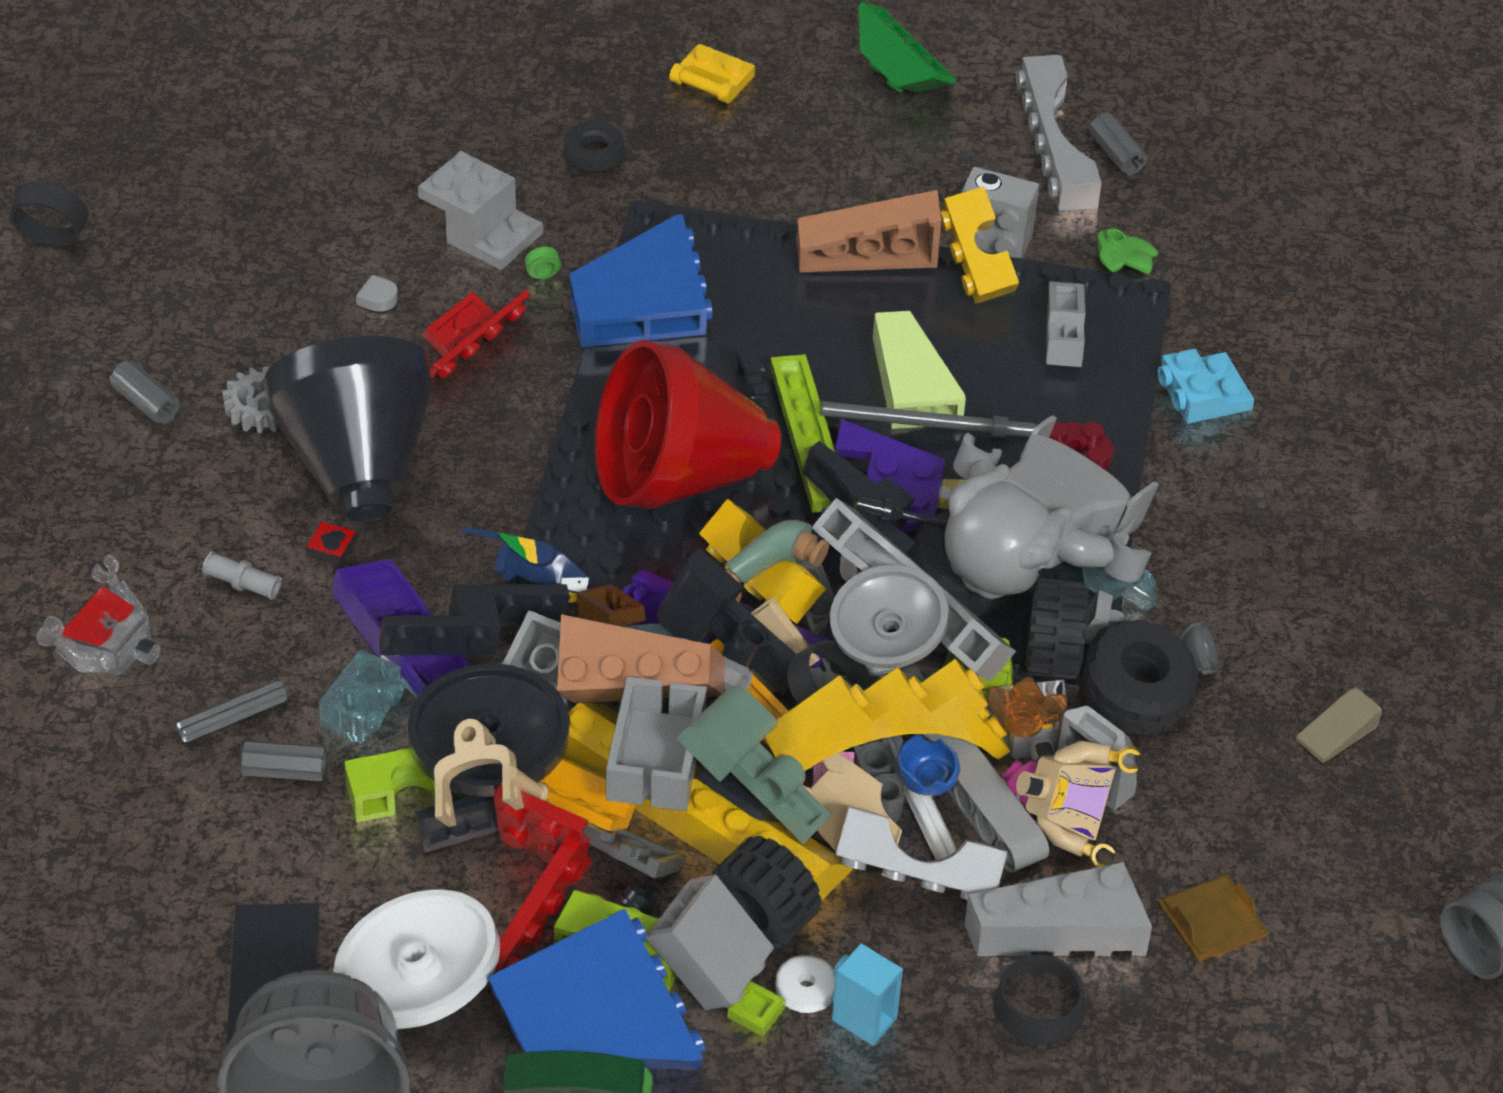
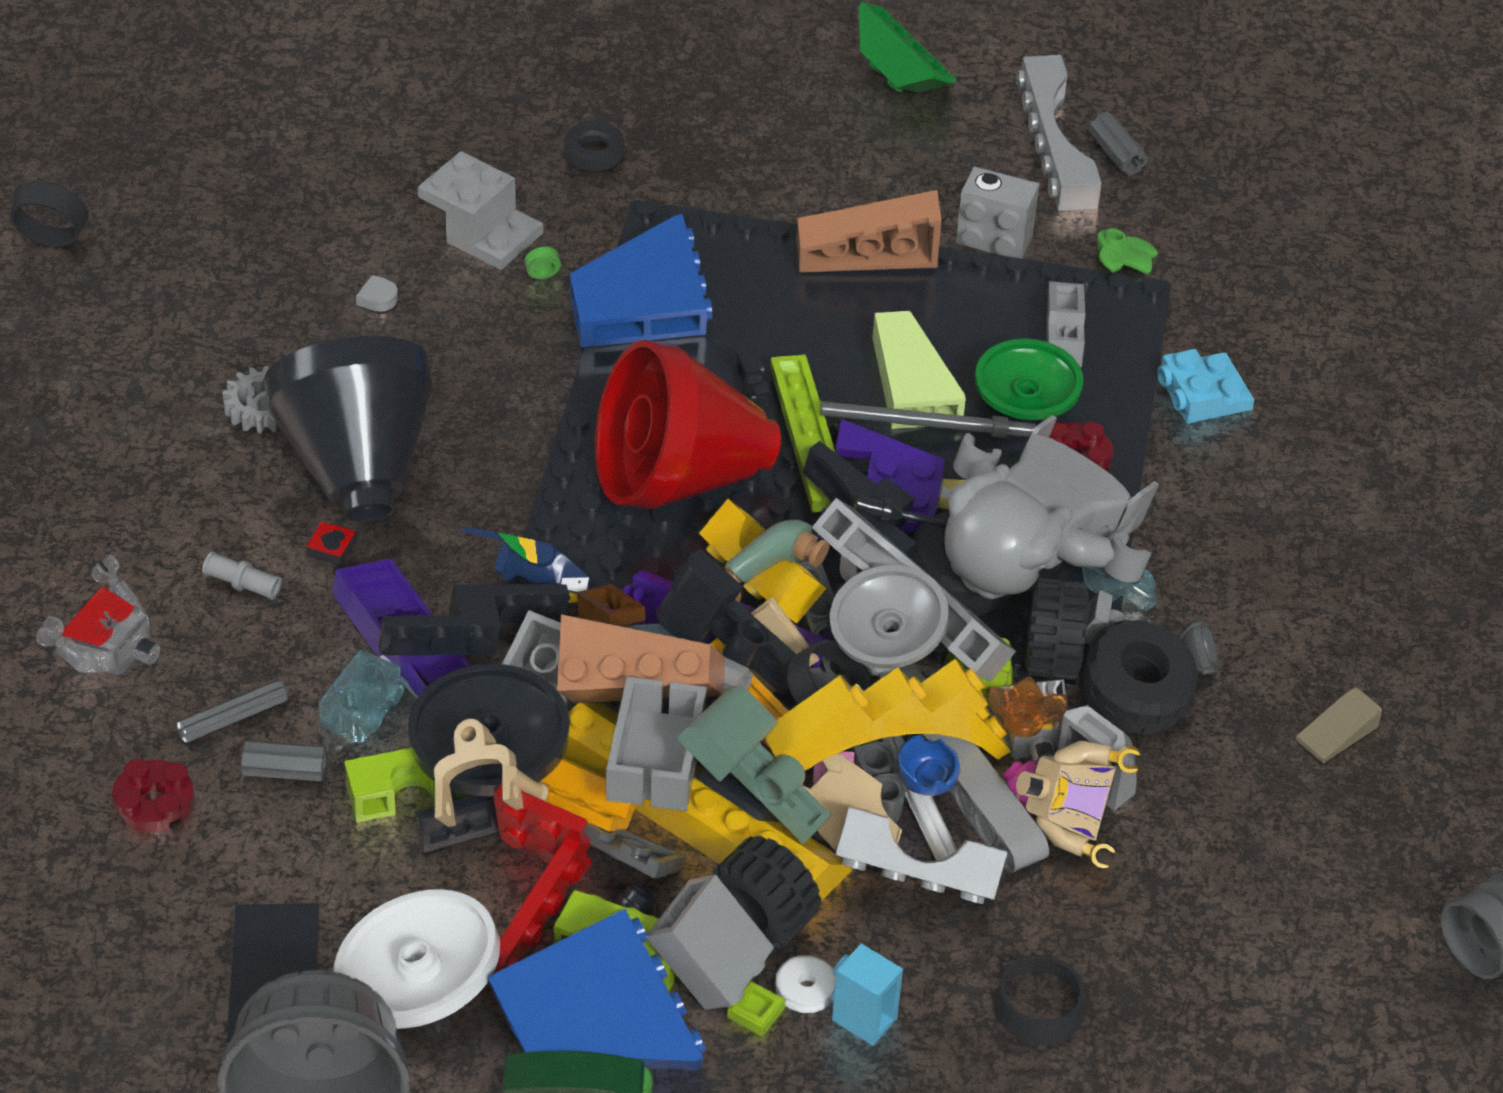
dark grey axle [109,360,180,425] -> none
red bracket [422,290,531,381] -> none
yellow plate [669,44,755,104] -> none
yellow arch [940,186,1019,304] -> none
light grey wedge [964,862,1152,956] -> none
pearl gold piece [1157,874,1269,962] -> none
none -> dark red plate [112,759,195,832]
none -> green dish [975,339,1083,420]

